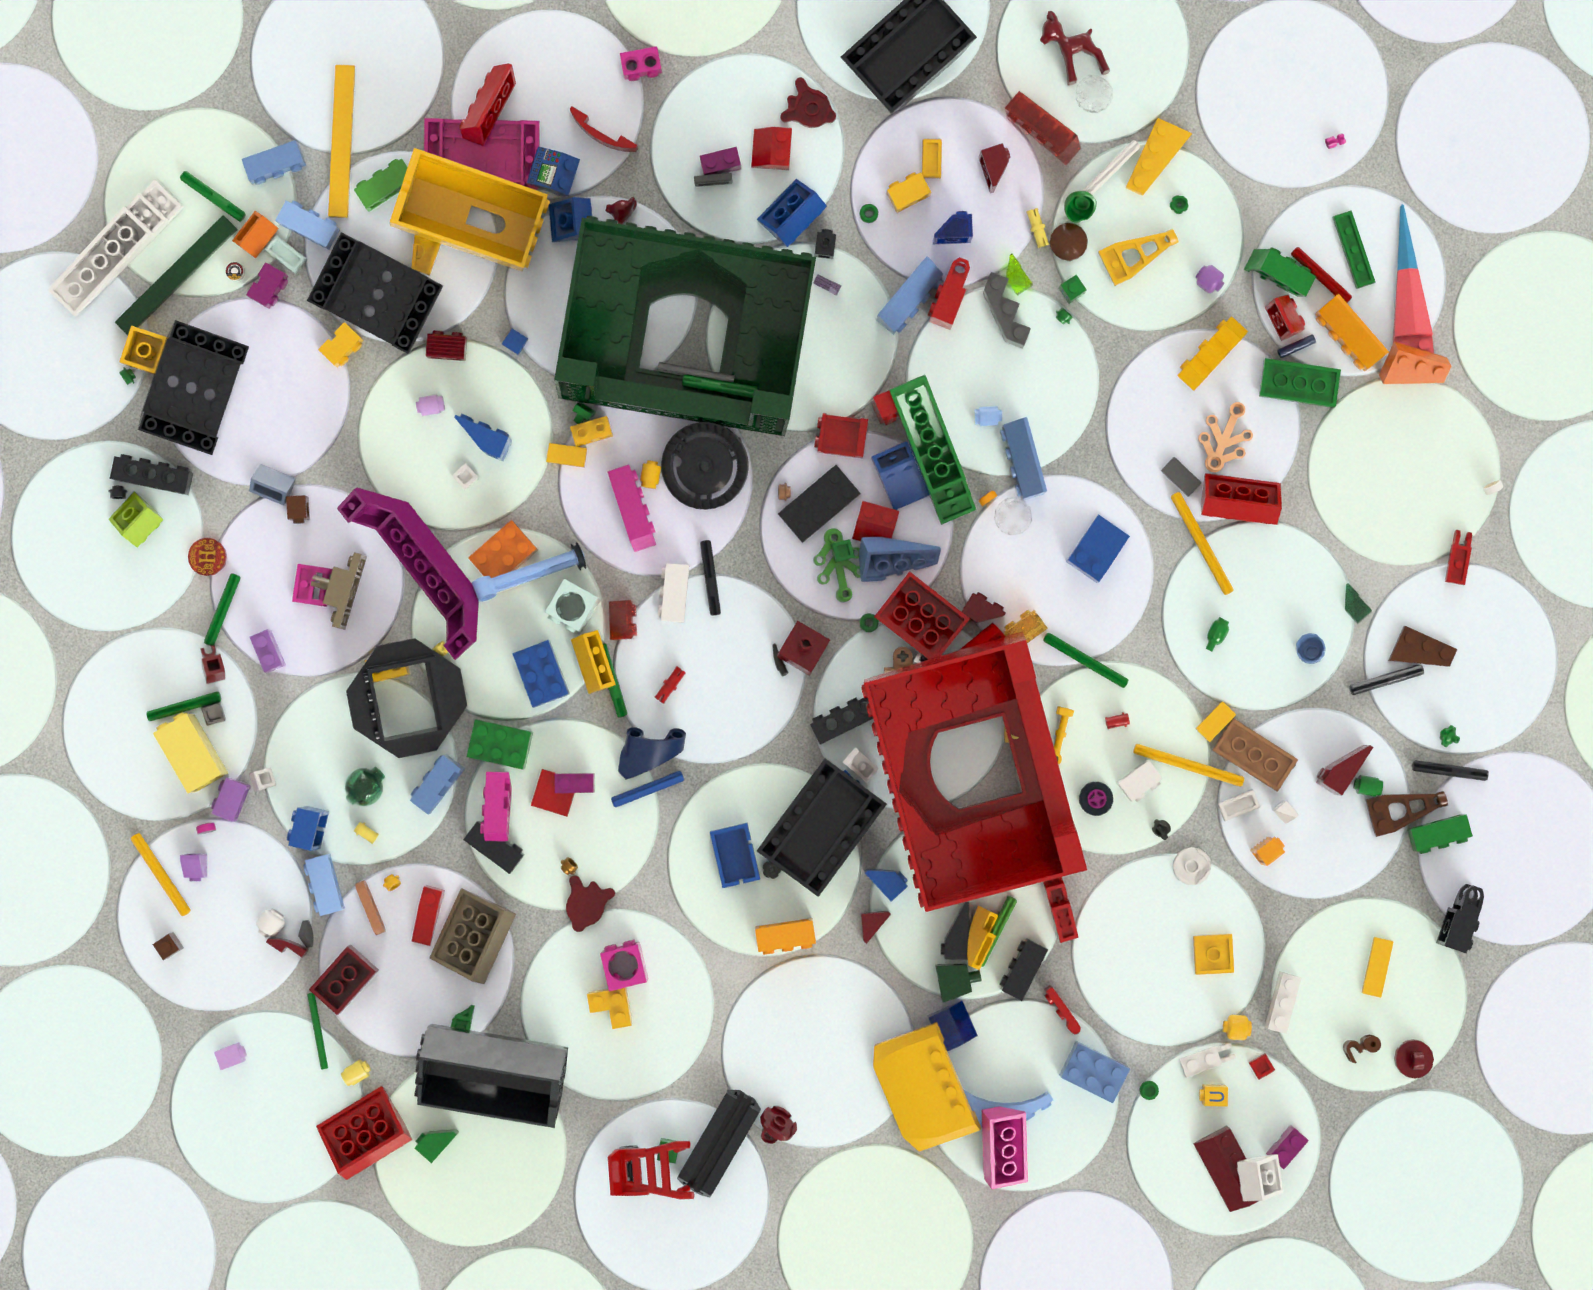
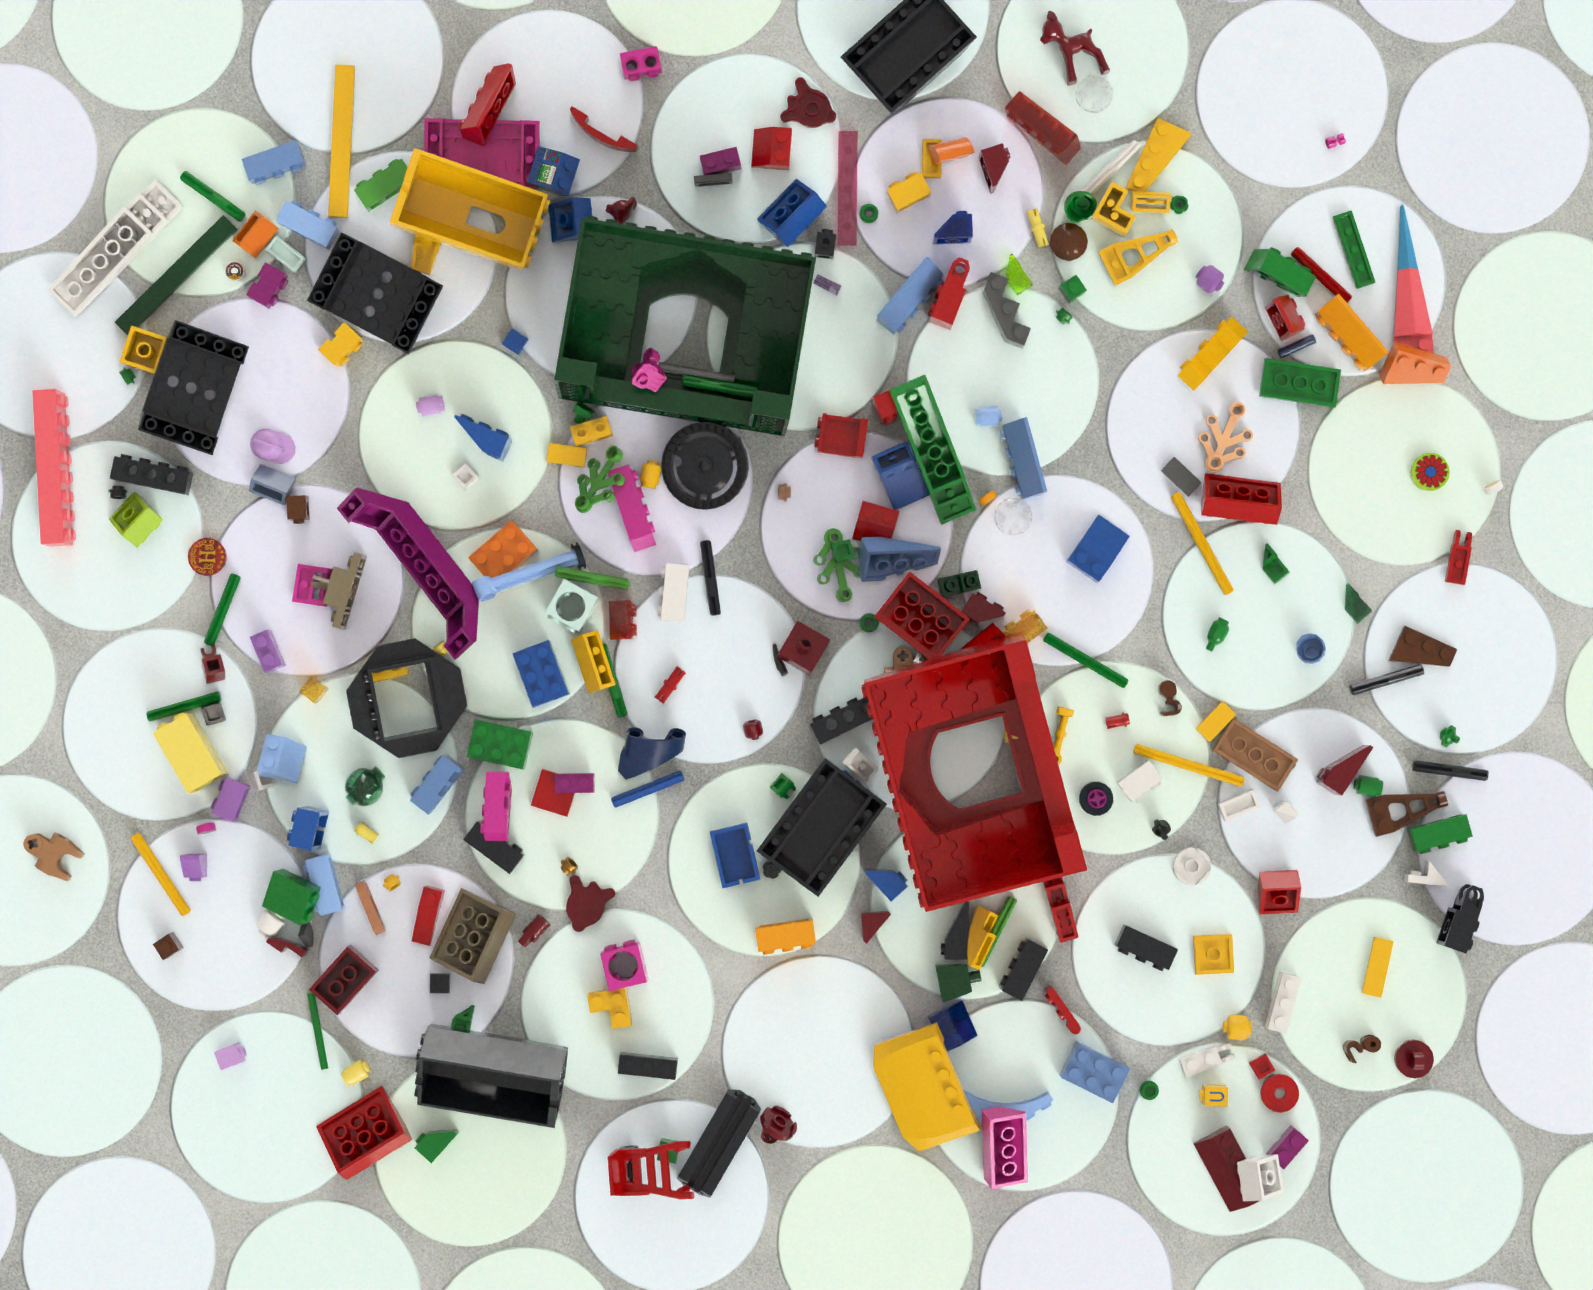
dark red brick [426,330,467,361] -> none
black plate [778,465,861,543] -> none
light orange brick [1250,837,1285,866] -> none
none -> medium nougat piece [23,832,85,881]
none -> coral brick [32,389,76,547]
none -> lavender piece [250,429,296,464]
none -> light blue slope [257,734,307,784]
none -> green brick [262,869,321,925]
none -> clear yellow brick [299,676,329,704]
none -> black plate [430,973,450,993]
none -> dark red hinge [518,914,551,947]
none -> bright green axle [555,566,629,590]
none -> bright green plant [575,445,625,513]
none -> black brick [618,1052,678,1080]
none -> dark pink piece [631,348,667,393]
none -> dark red piece [743,719,763,740]
none -> green tile [770,773,796,799]
none -> clear pink tile [837,131,858,246]
none -> orange brick [928,137,975,165]
none -> dark green slope [937,570,982,597]
none -> yellow brick [1091,182,1136,237]
none -> black brick [1114,924,1178,972]
none -> yellow tile [1131,191,1171,213]
none -> reddish brown leg [1158,680,1182,716]
none -> red slope [1258,870,1301,914]
none -> red tile [1260,1073,1299,1113]
none -> green slope [1263,543,1290,585]
none -> white slope [1404,860,1446,886]
none -> tile [1410,453,1450,491]

